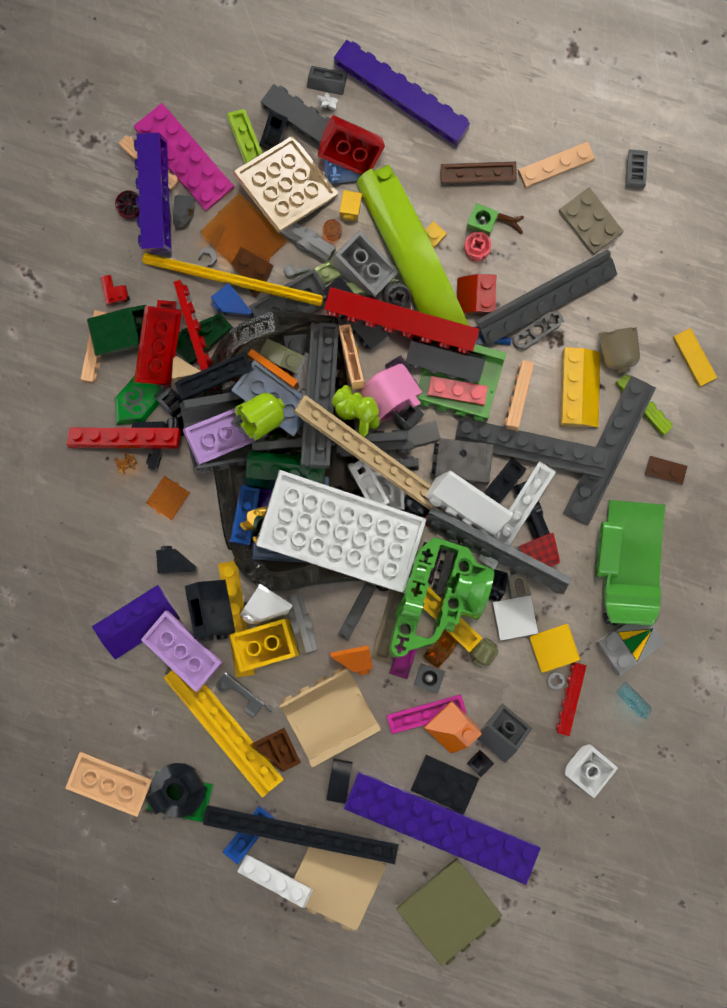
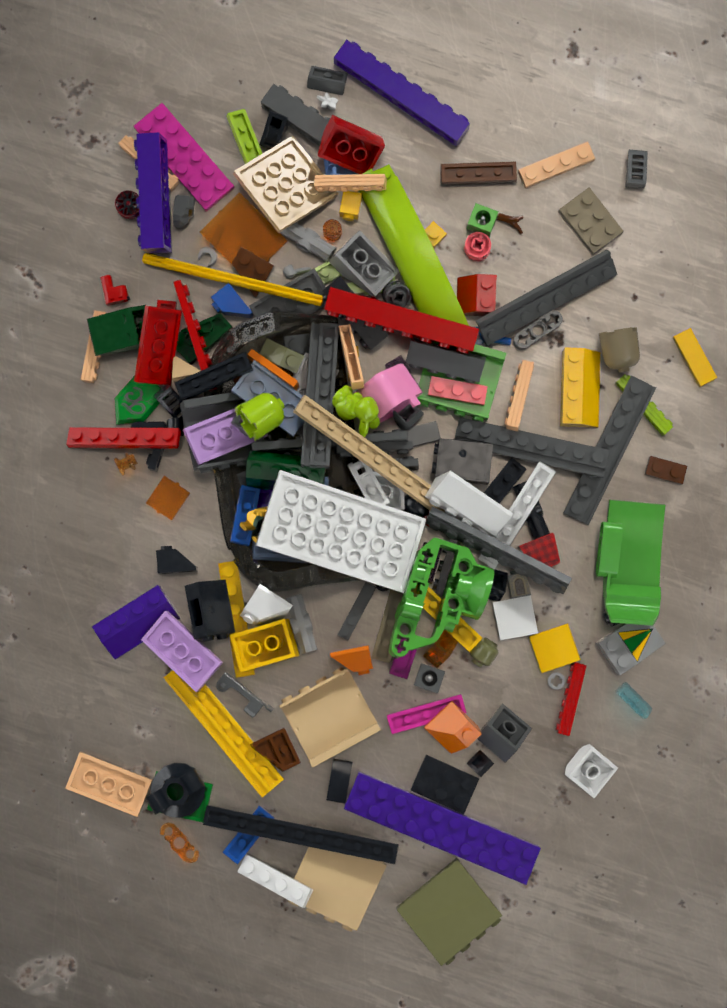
none -> clear orange piece [160,823,199,863]
none -> light nougat piece [314,174,387,192]

